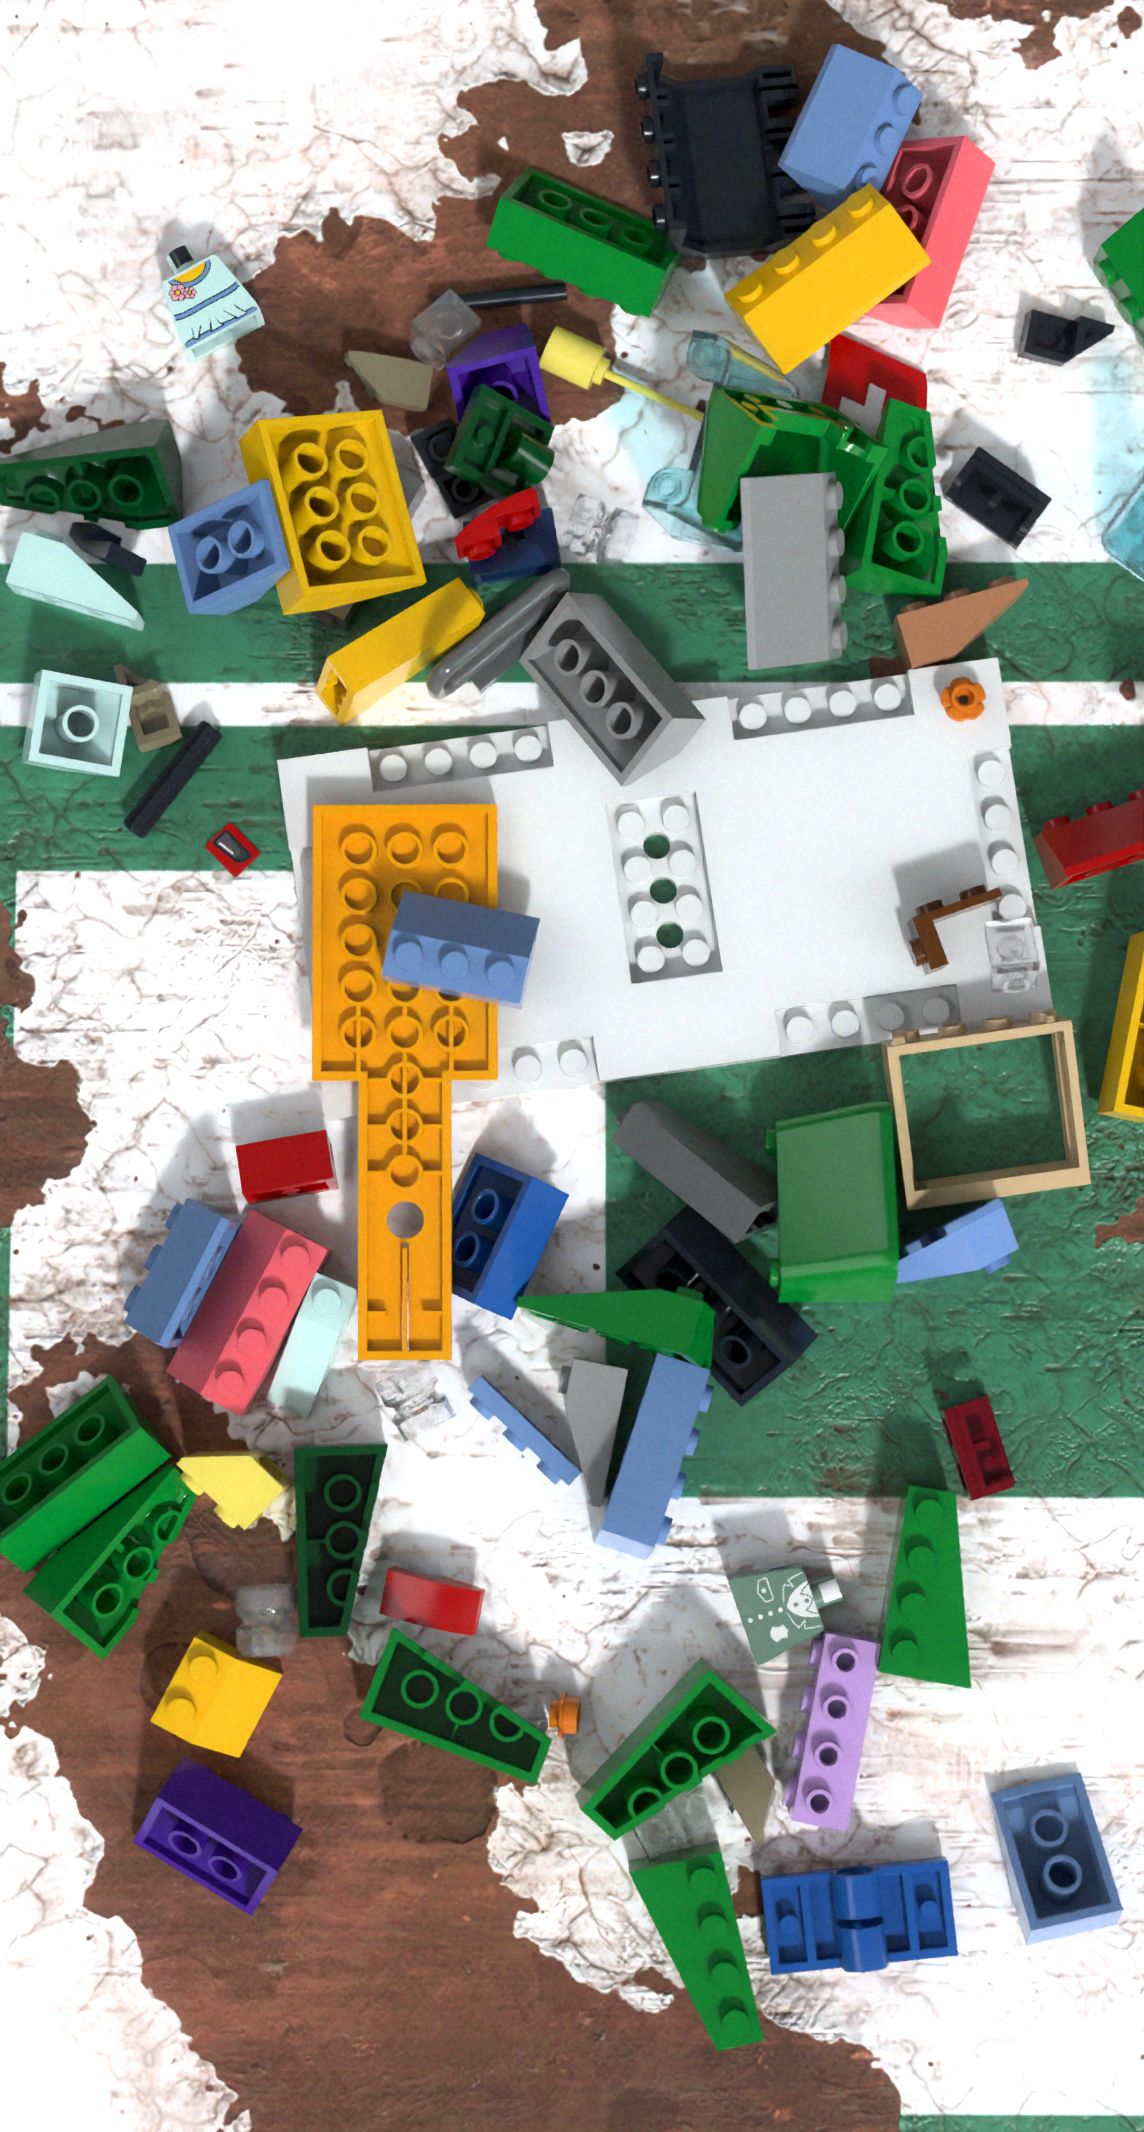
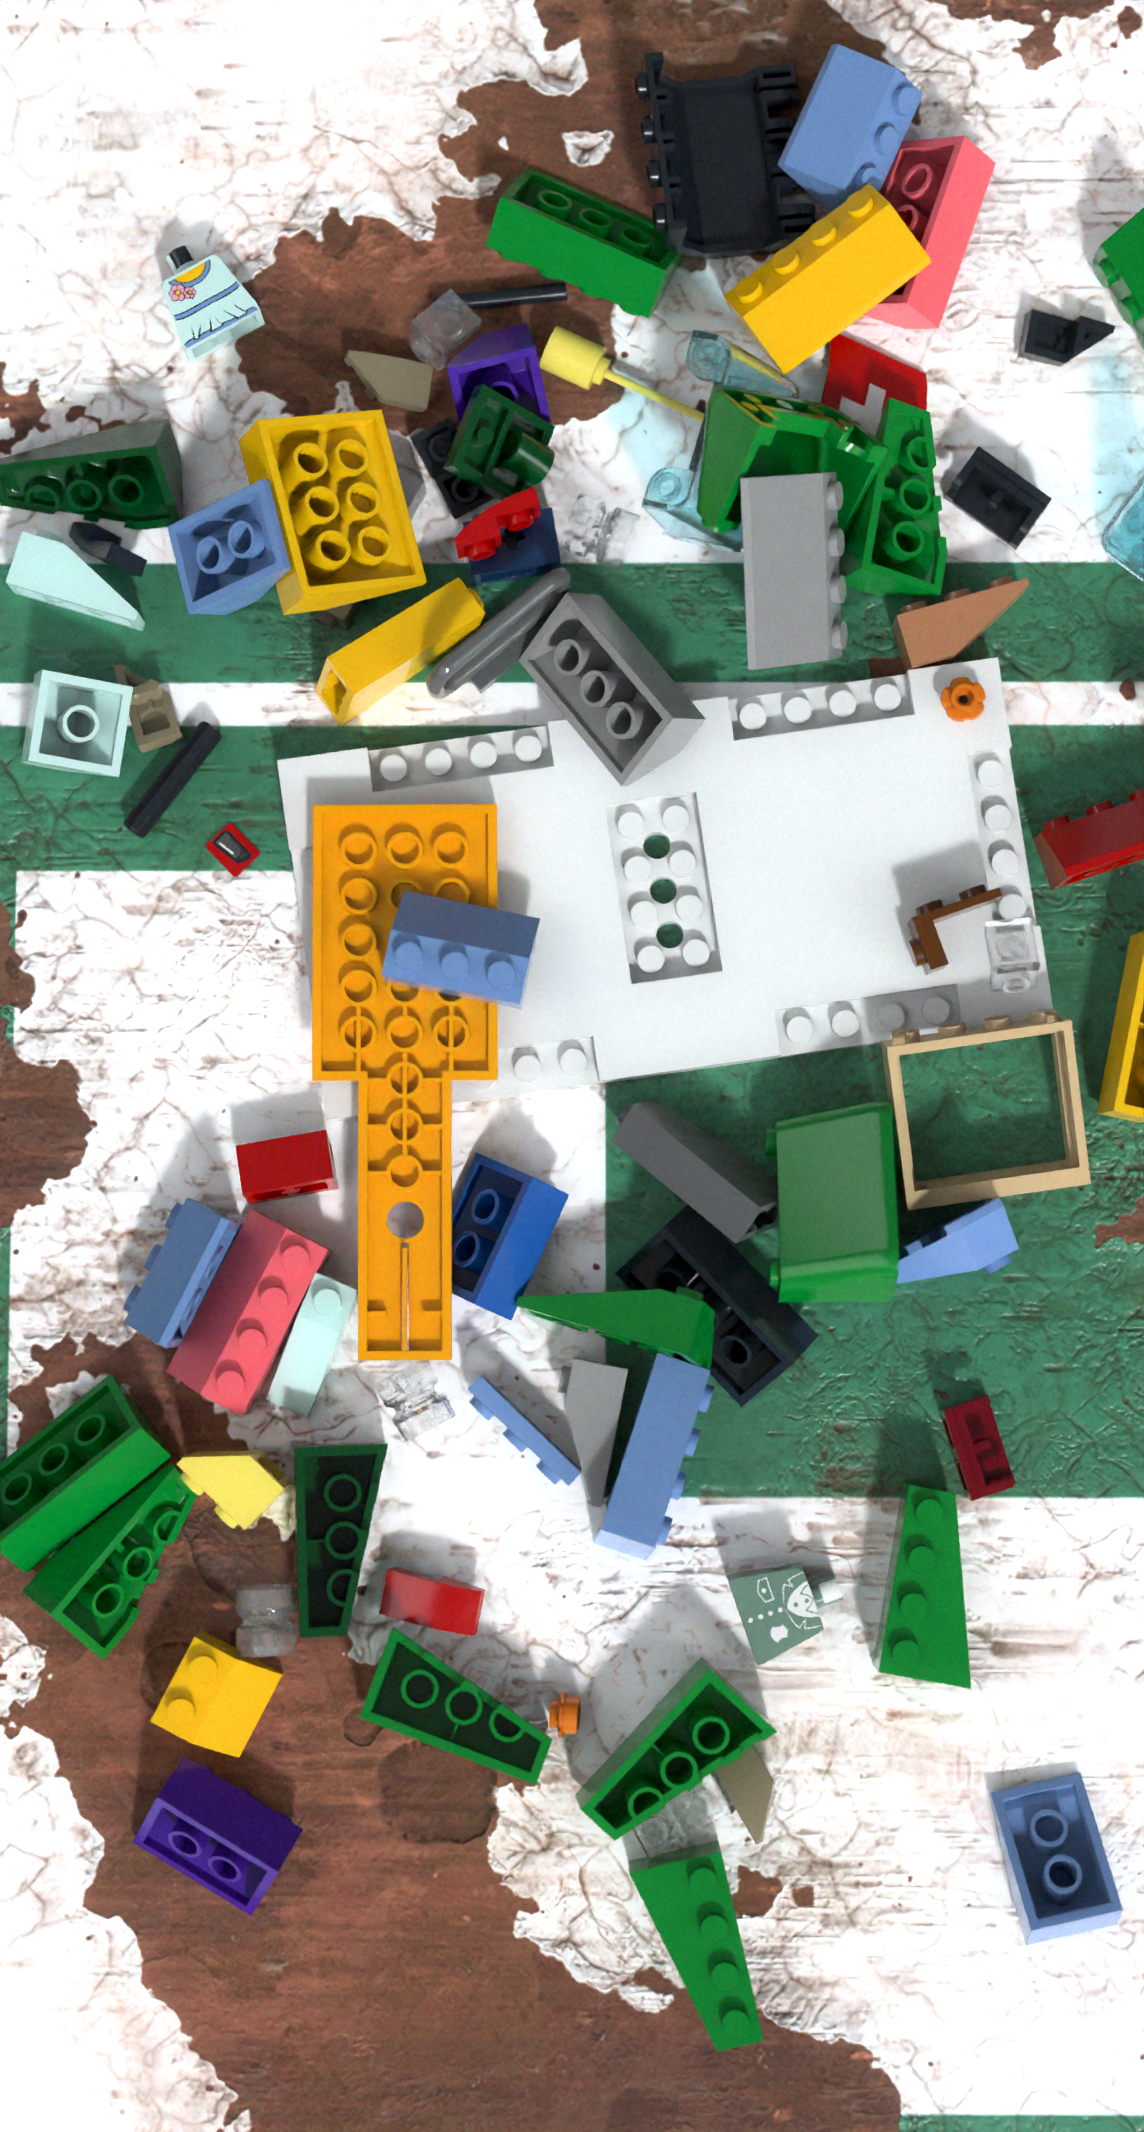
blue plate [760,1856,958,1975] -> none
lavender brick [782,1628,881,1832] -> none

